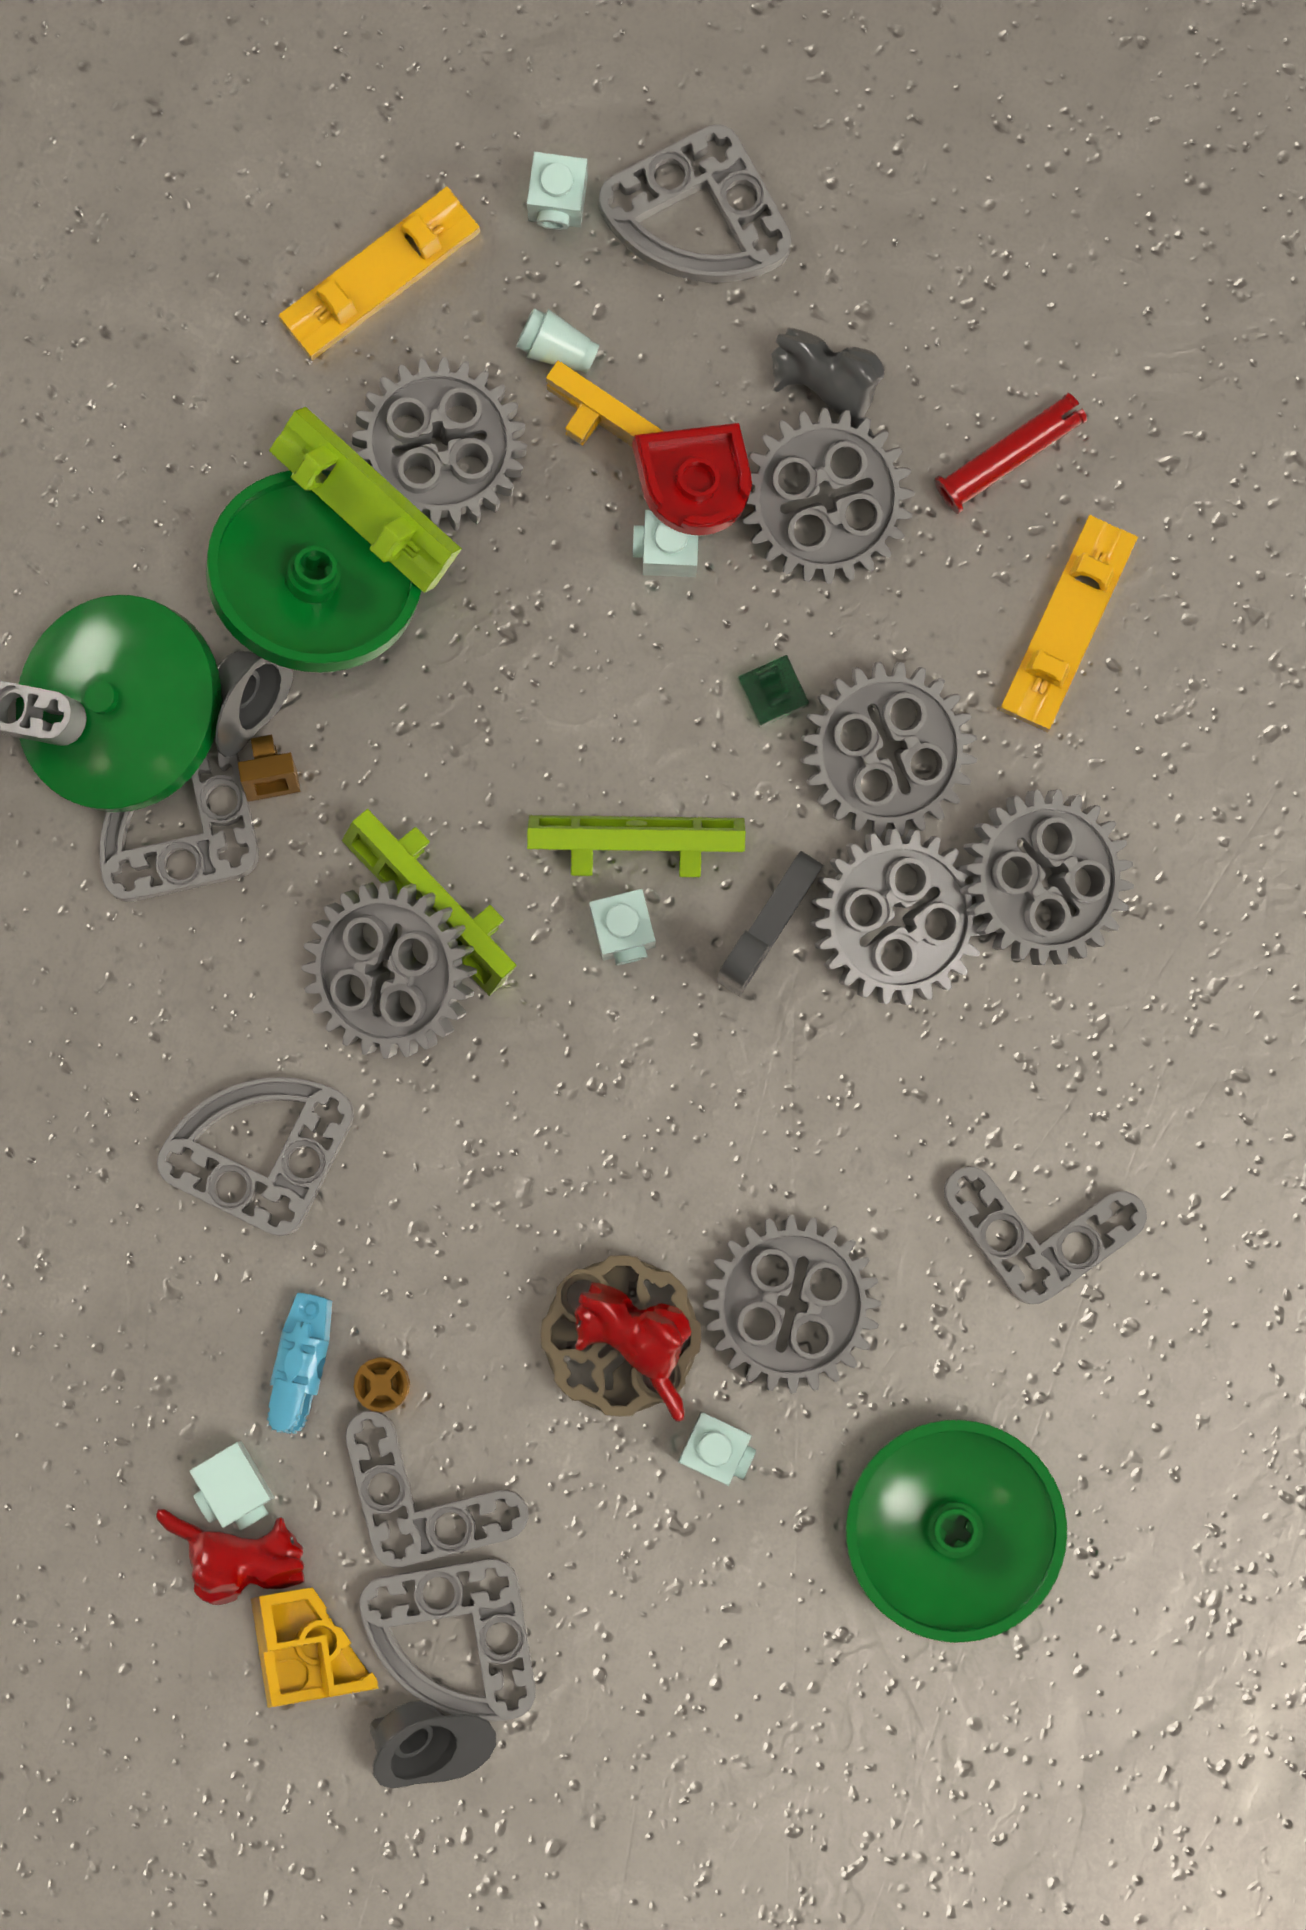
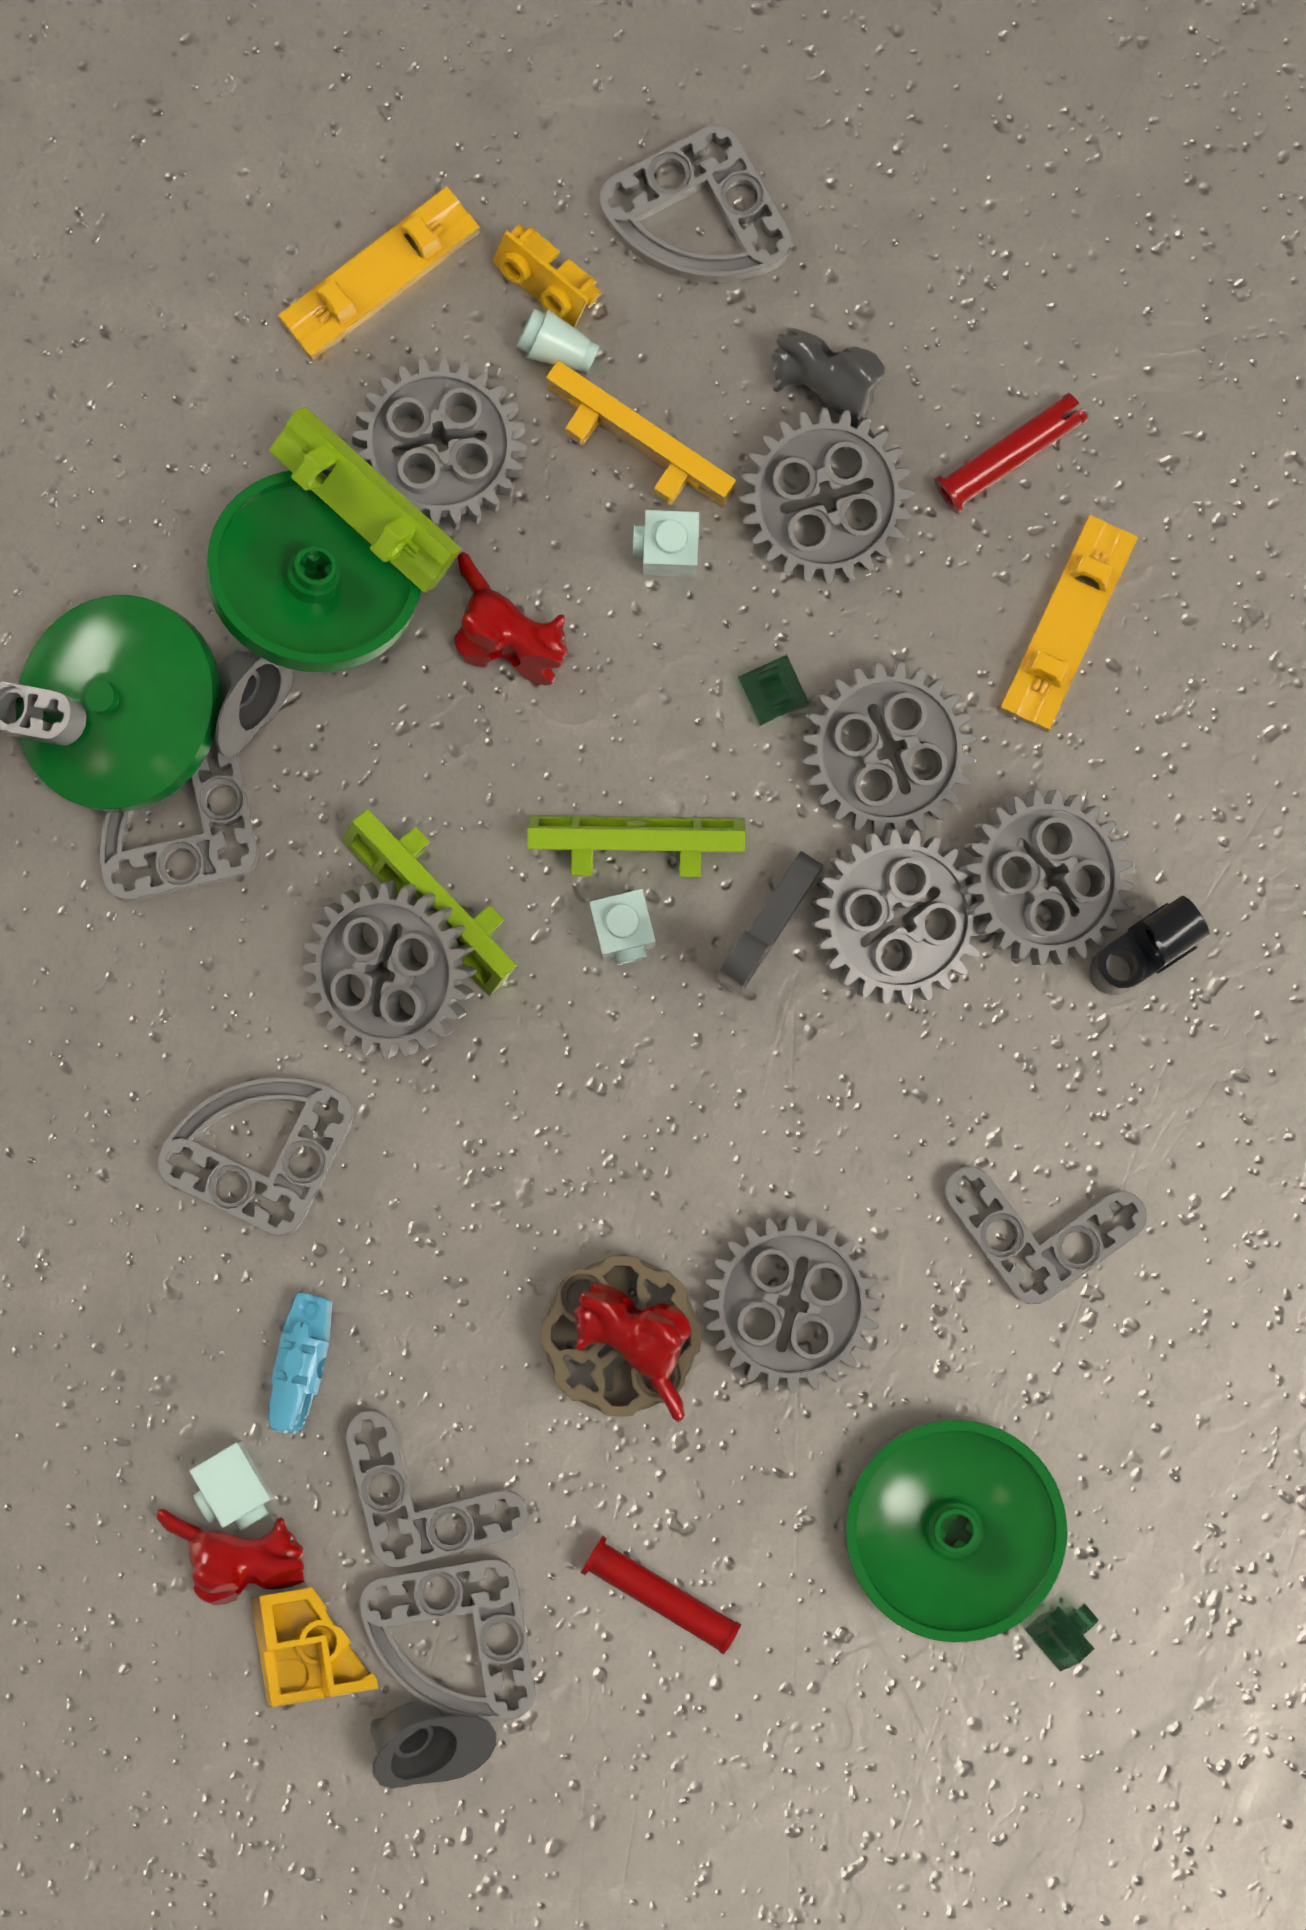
pearl gold tile [238,734,301,802] -> none
pearl gold wheel [353,1357,410,1412] -> none
light aqua brick [527,152,588,230] -> none
red tile [632,423,752,536] -> none
light aqua brick [678,1412,756,1486] -> none
none -> red animal [454,552,568,685]
none -> yellow hinge [492,224,602,328]
none -> red pin [580,1535,741,1655]
none -> clear green tile [1025,1603,1099,1671]
none -> black piece [1090,896,1210,995]

